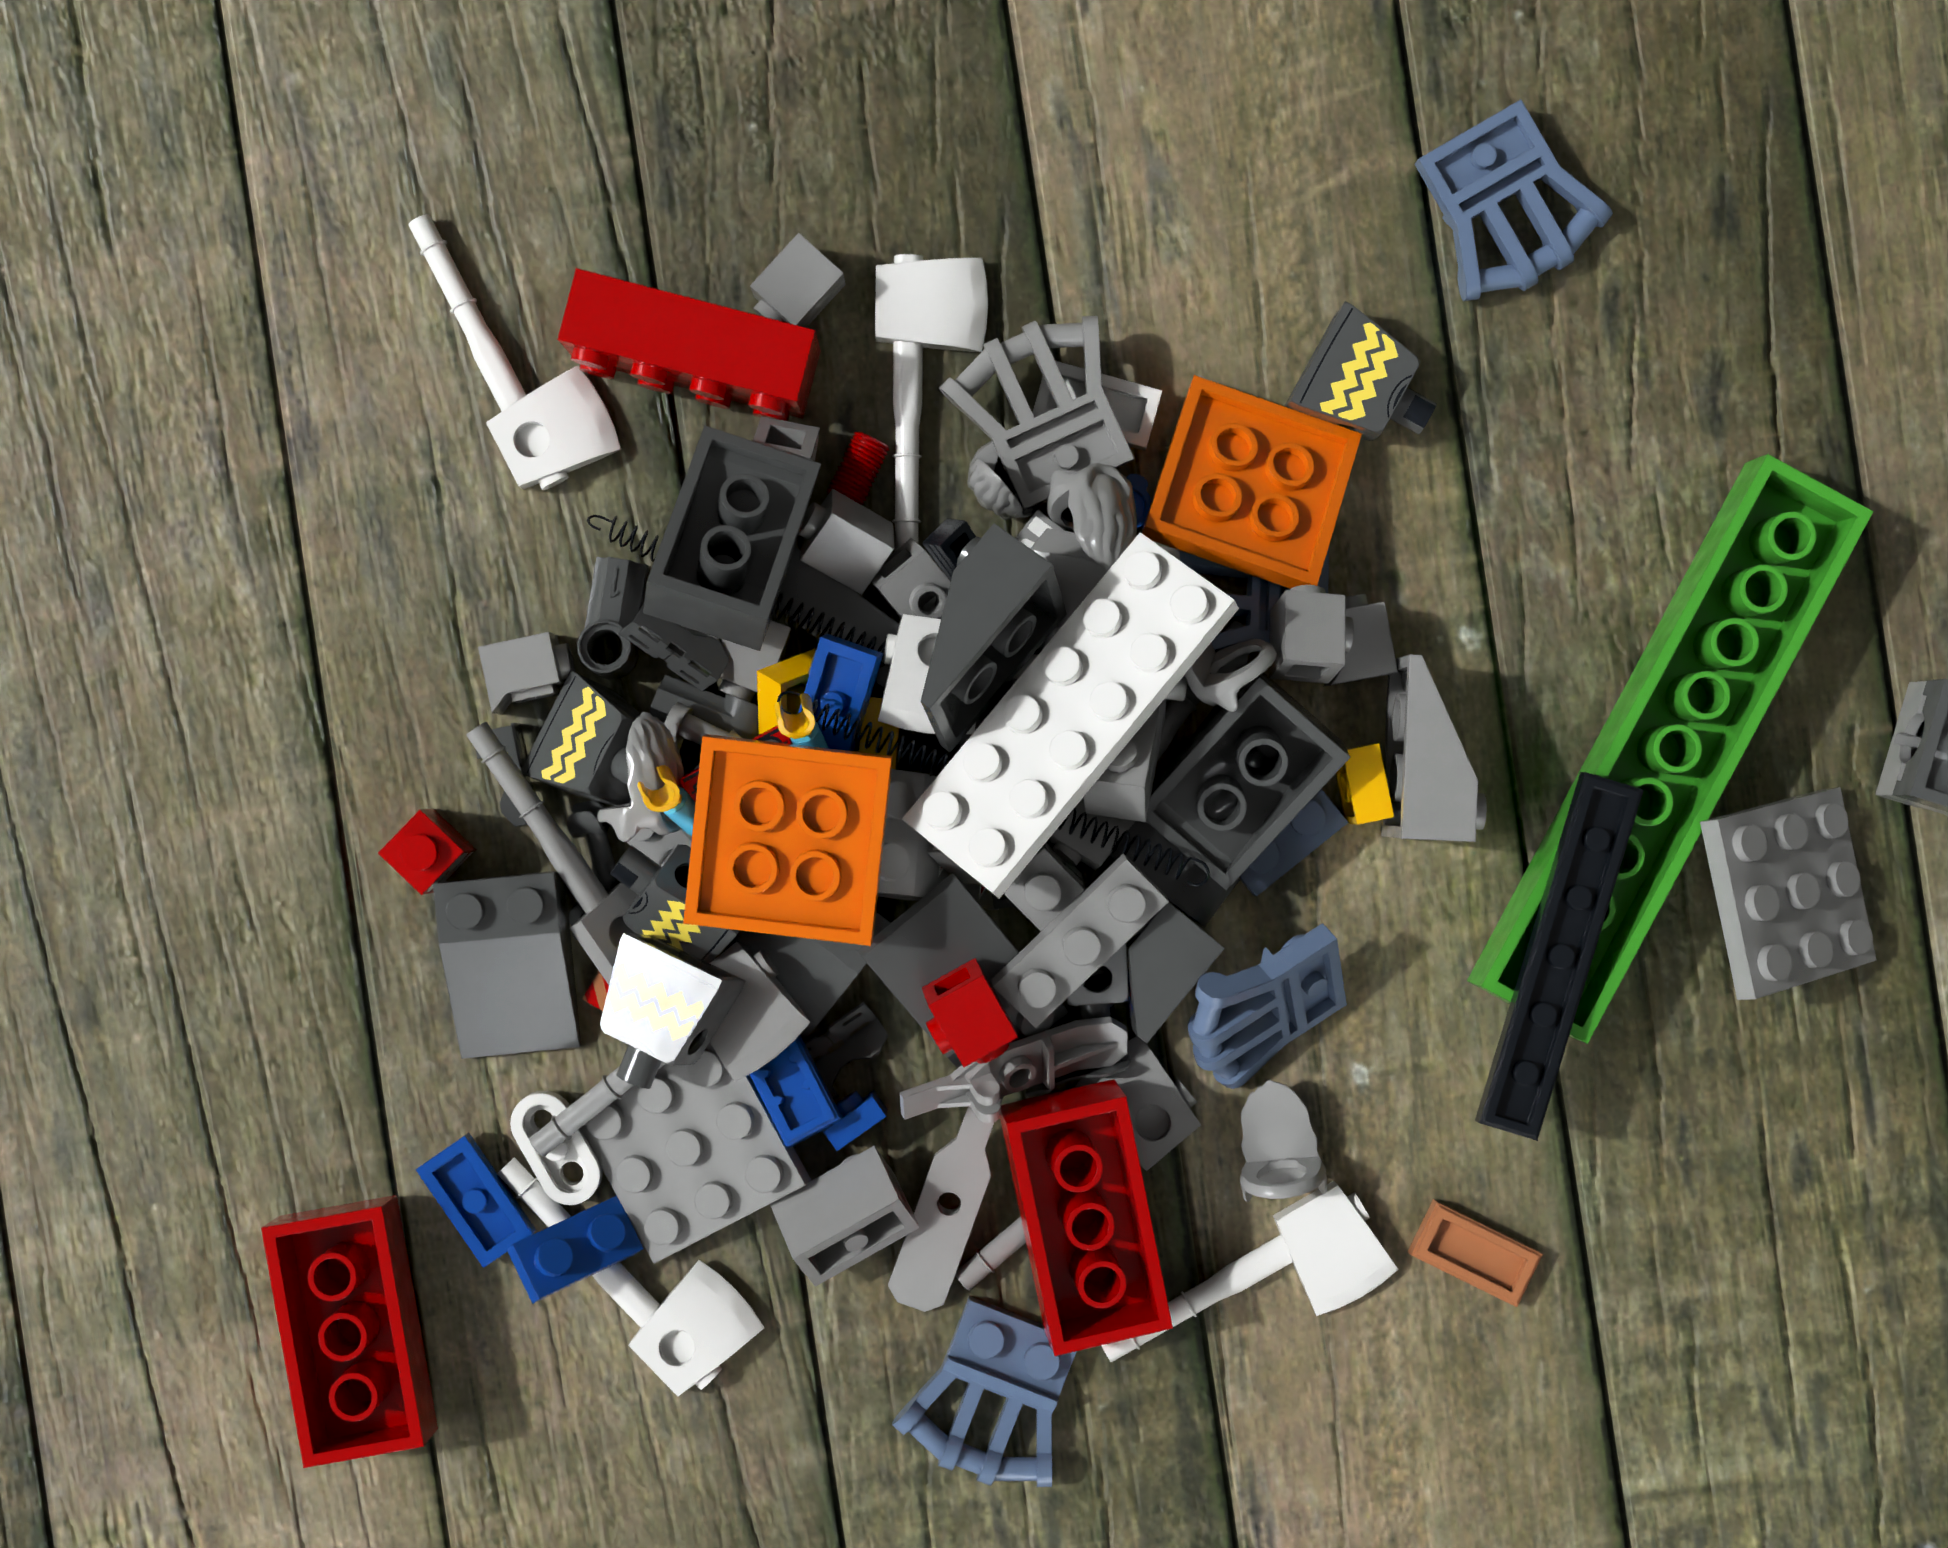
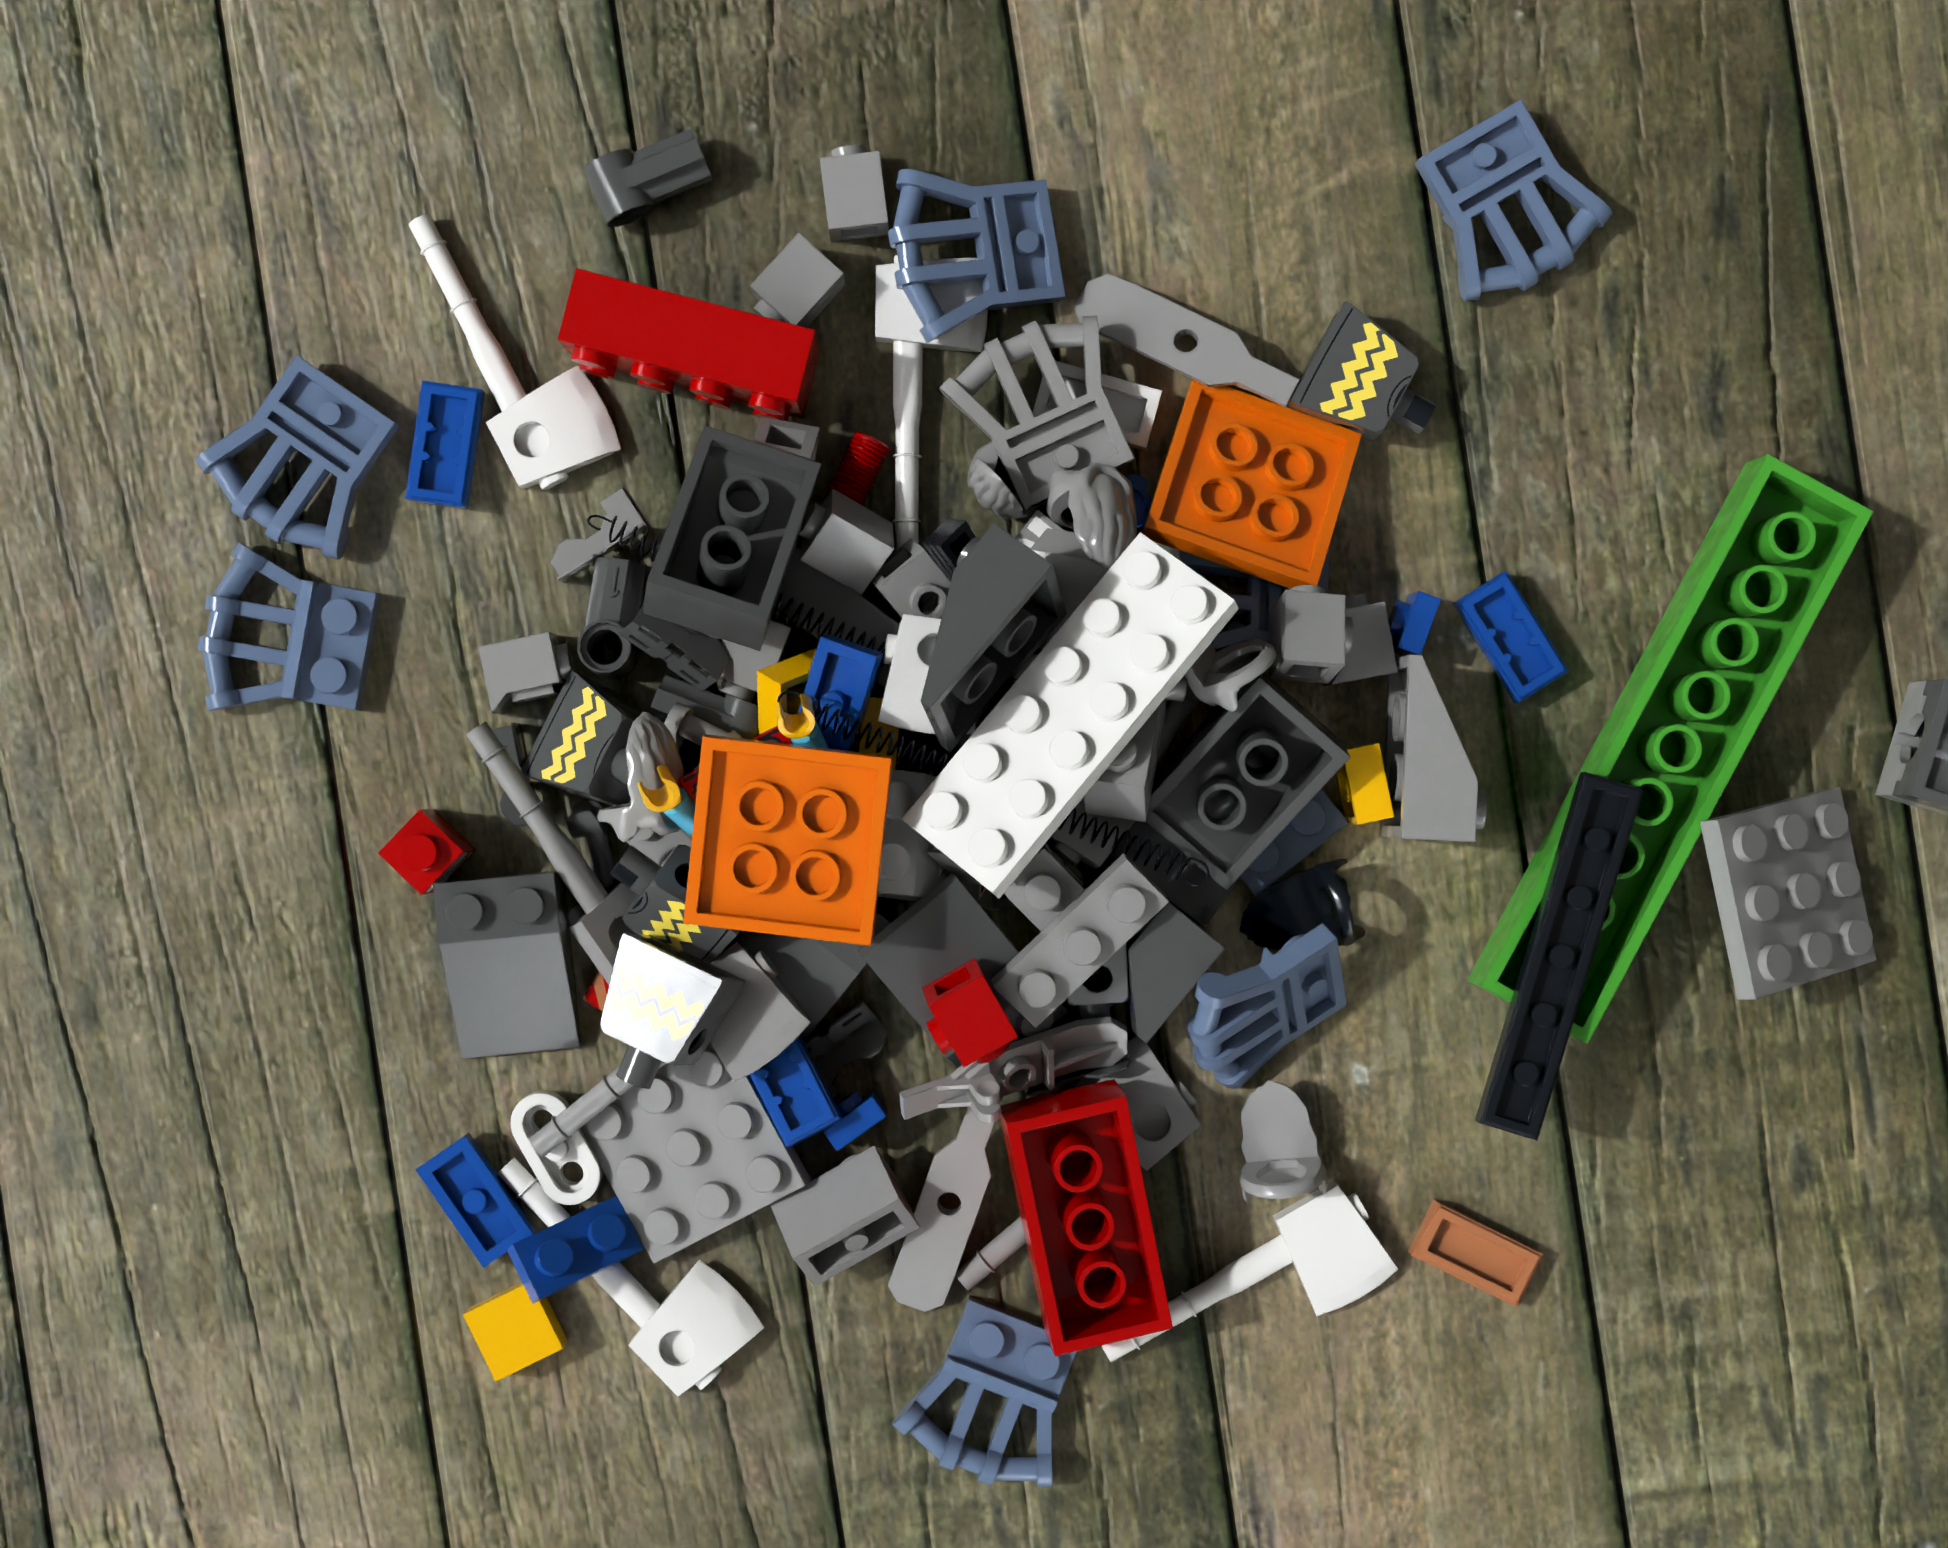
red brick [261,1195,438,1468] -> none
none -> sand blue plate [195,355,400,560]
none -> sand blue plate [197,542,381,711]
none -> blue plate [405,381,485,509]
none -> yellow piece [463,1282,568,1382]
none -> light grey piece [551,488,648,583]
none -> dark grey piece [584,128,713,227]
none -> light grey brick [820,145,889,242]
none -> sand blue plate [888,169,1066,343]
none -> light grey piece [1074,274,1300,408]
none -> black piece [1239,859,1366,950]
none -> blue plate [1388,591,1441,656]
none -> blue plate [1452,571,1569,703]

